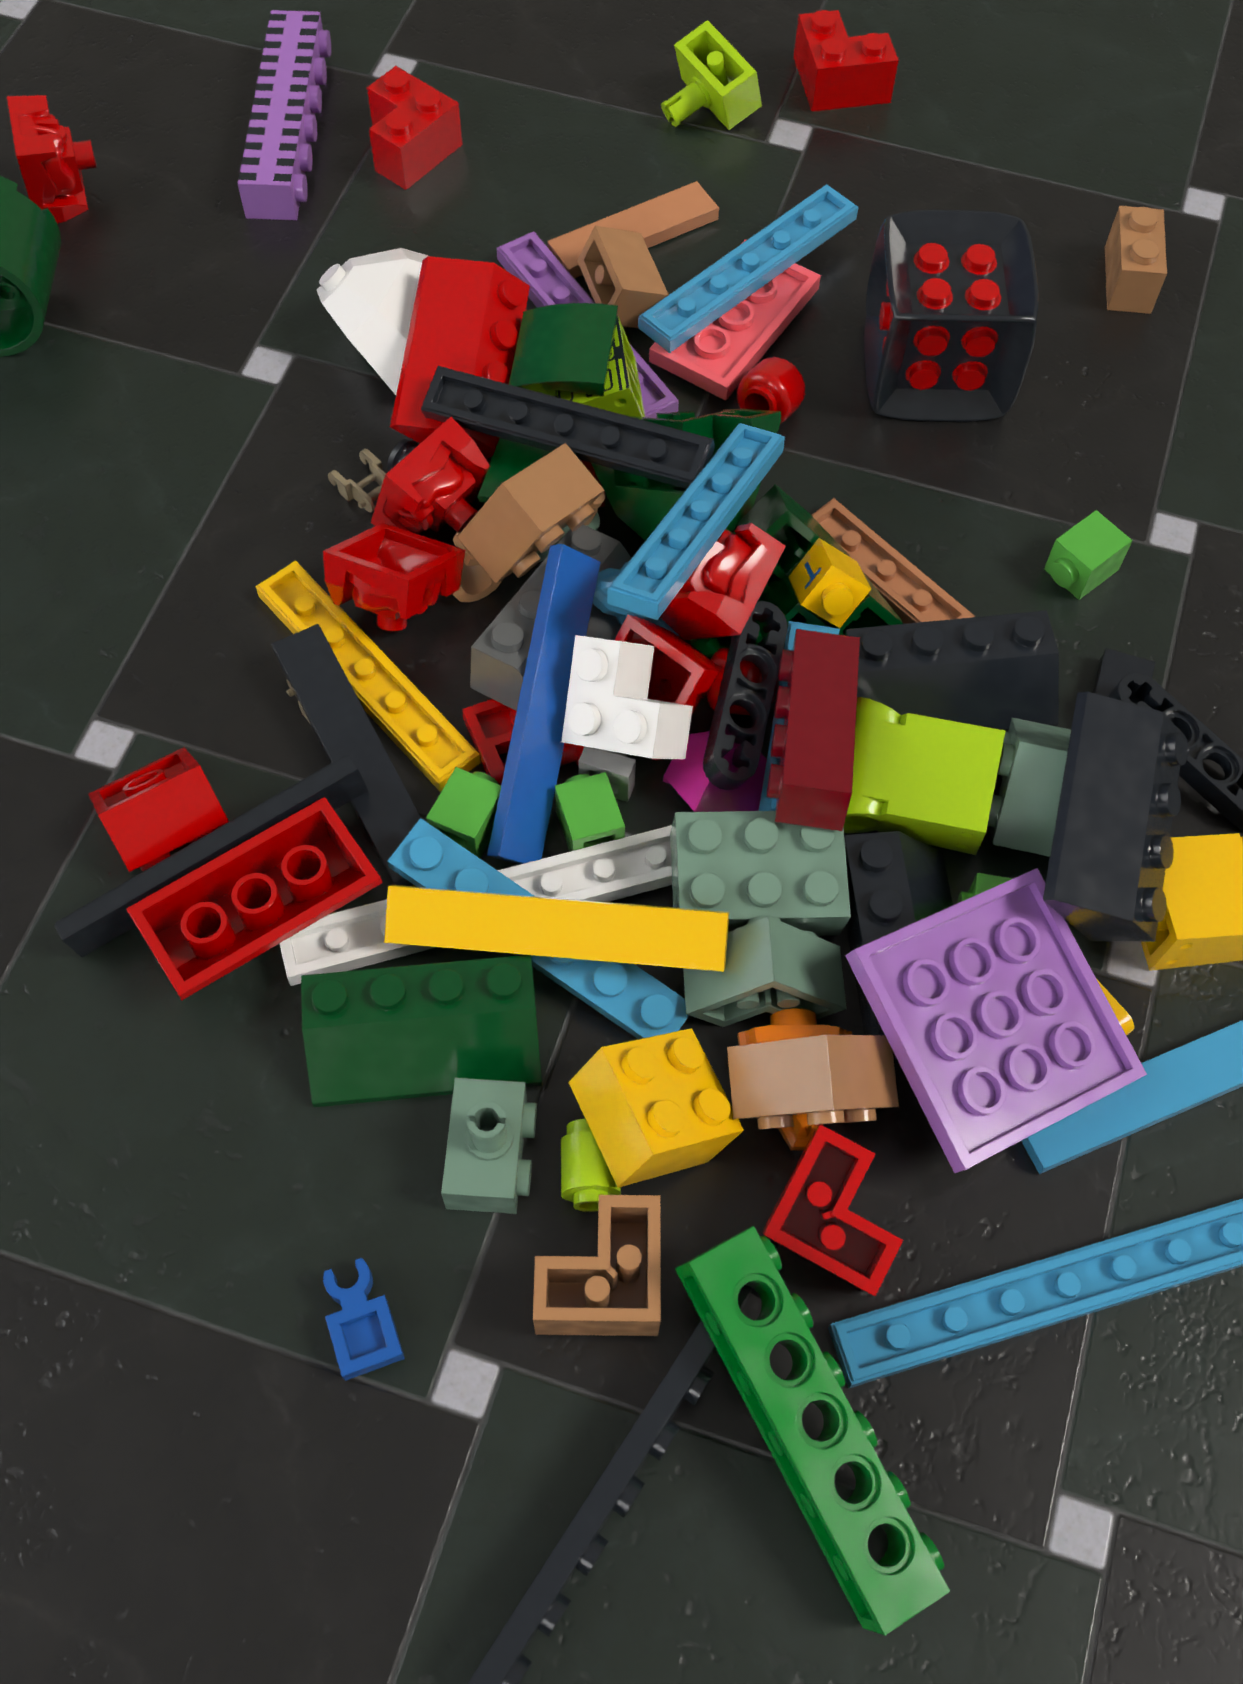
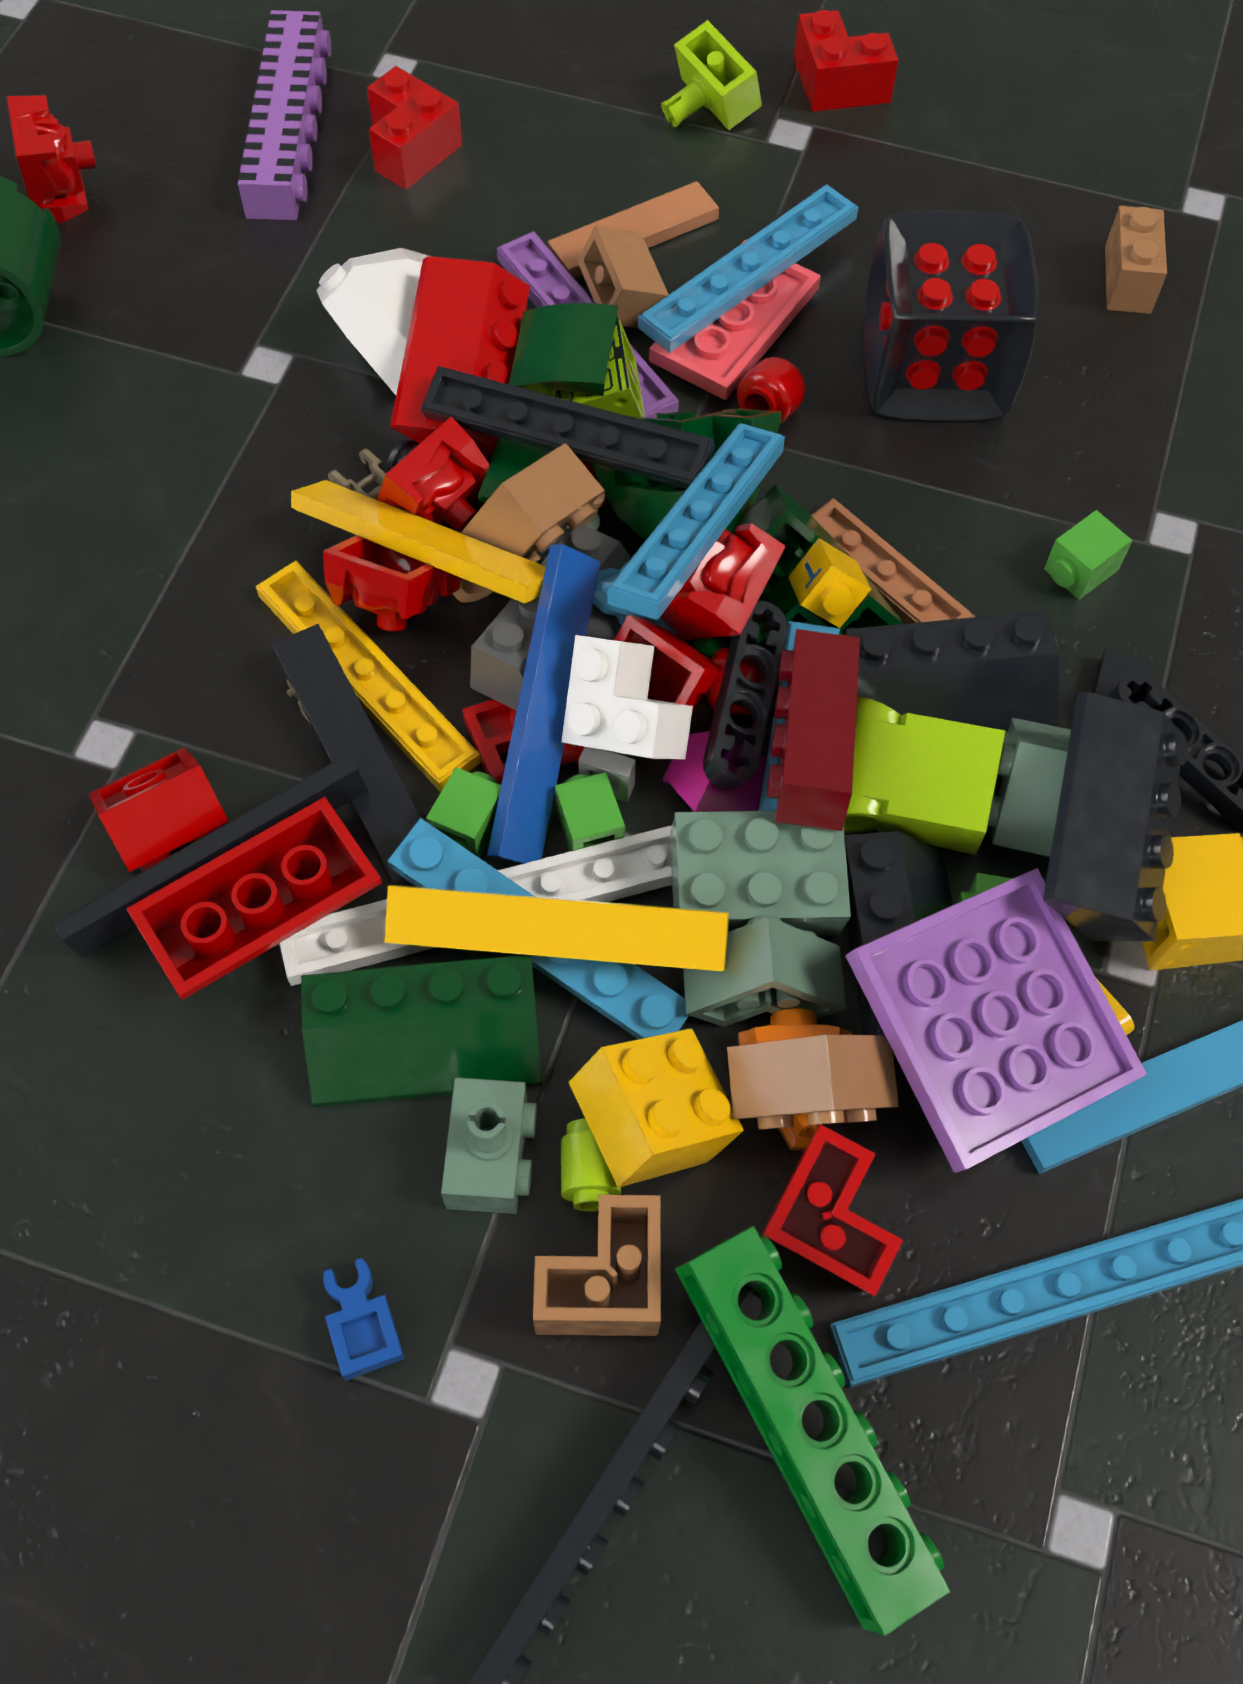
none -> yellow tile [291,480,546,604]

